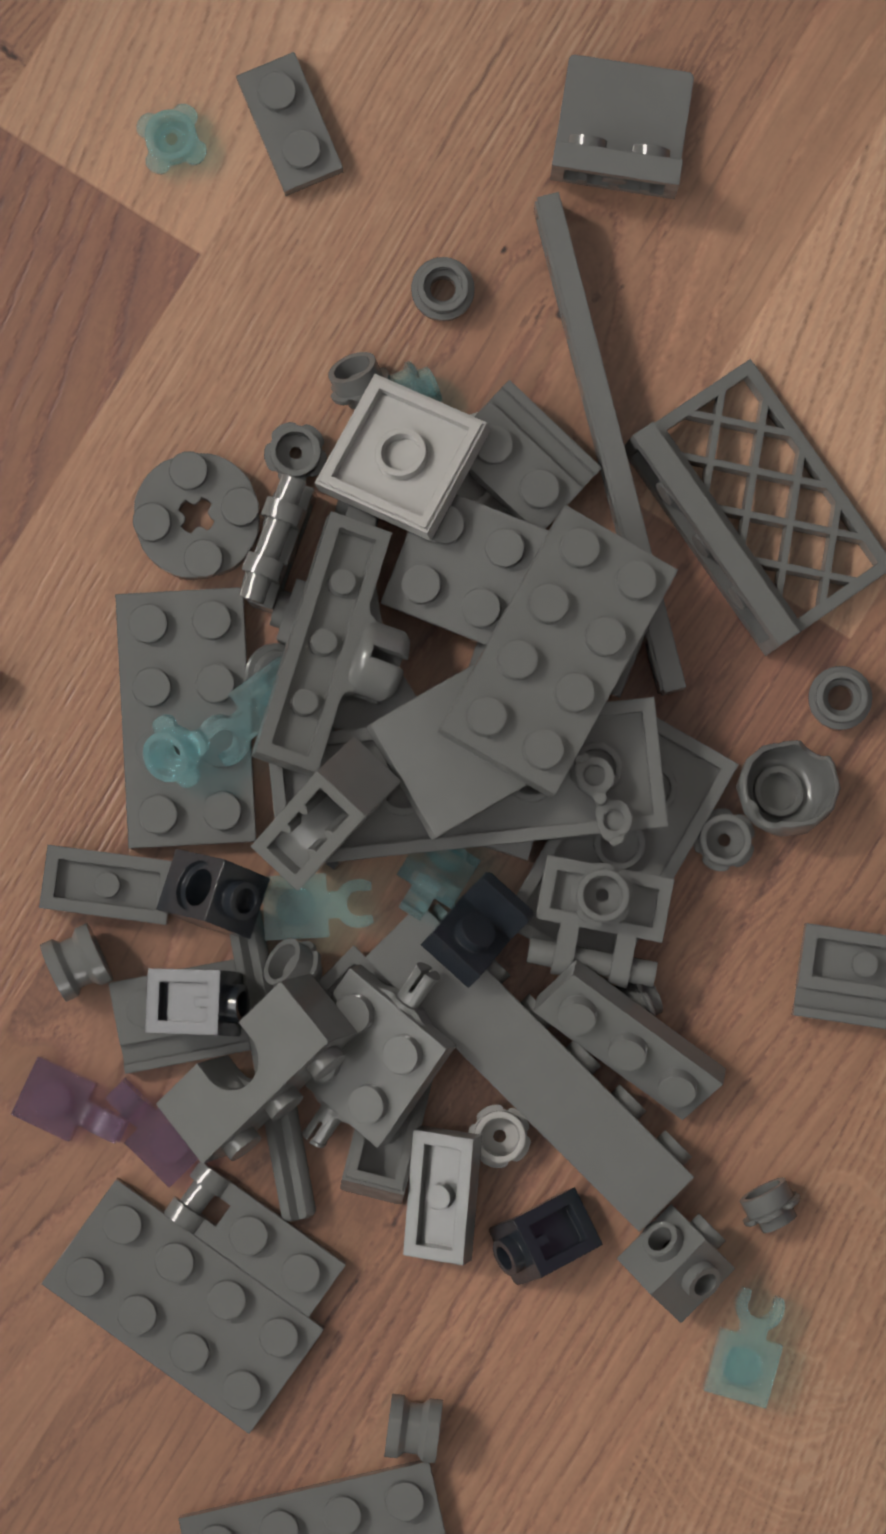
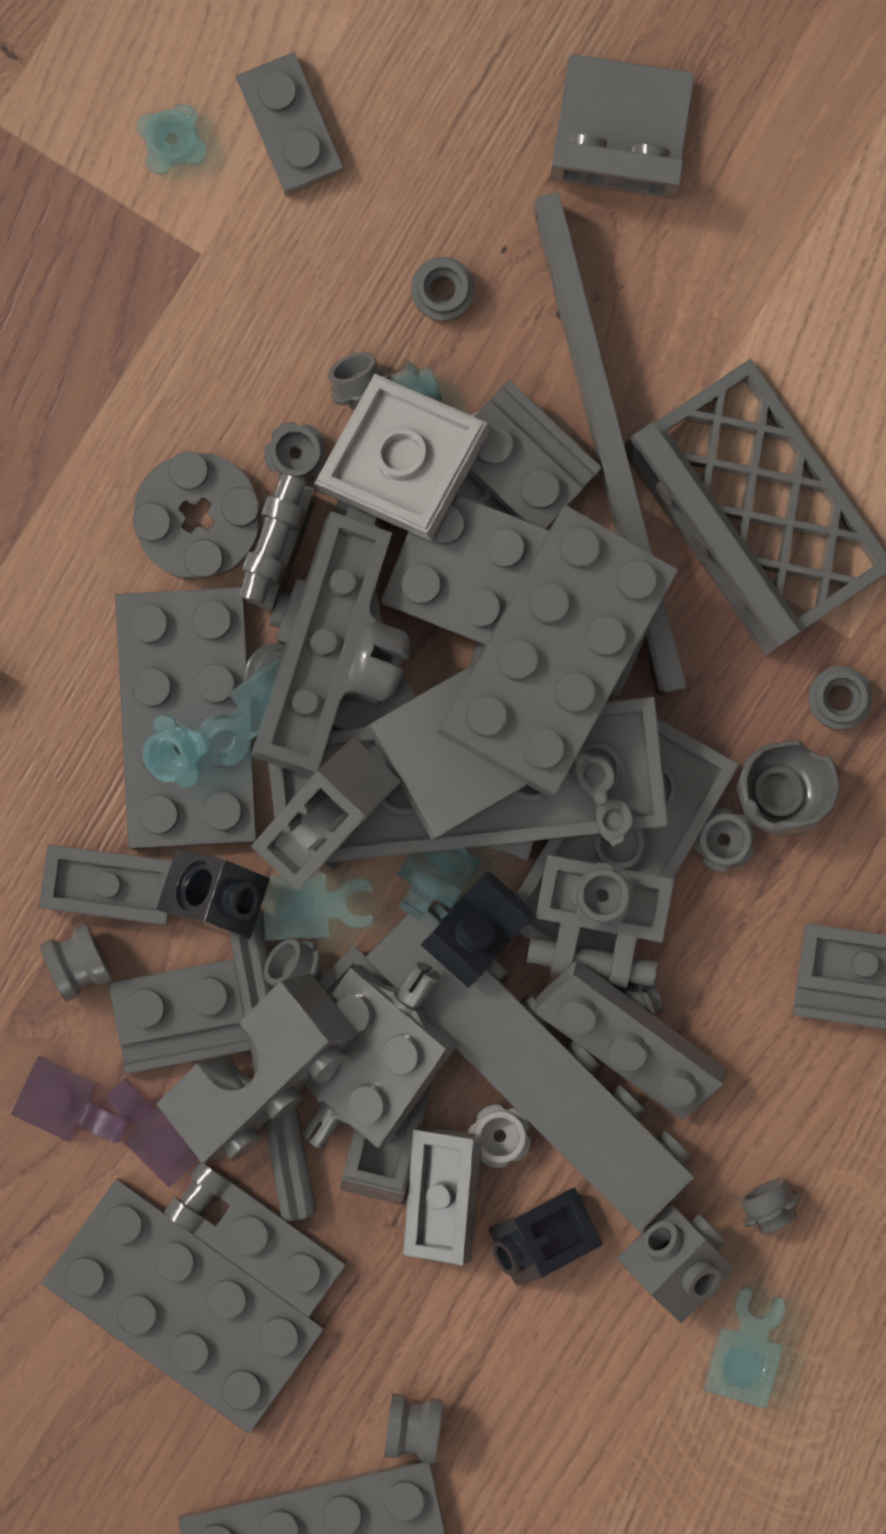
bracket [145,968,250,1037] -> none

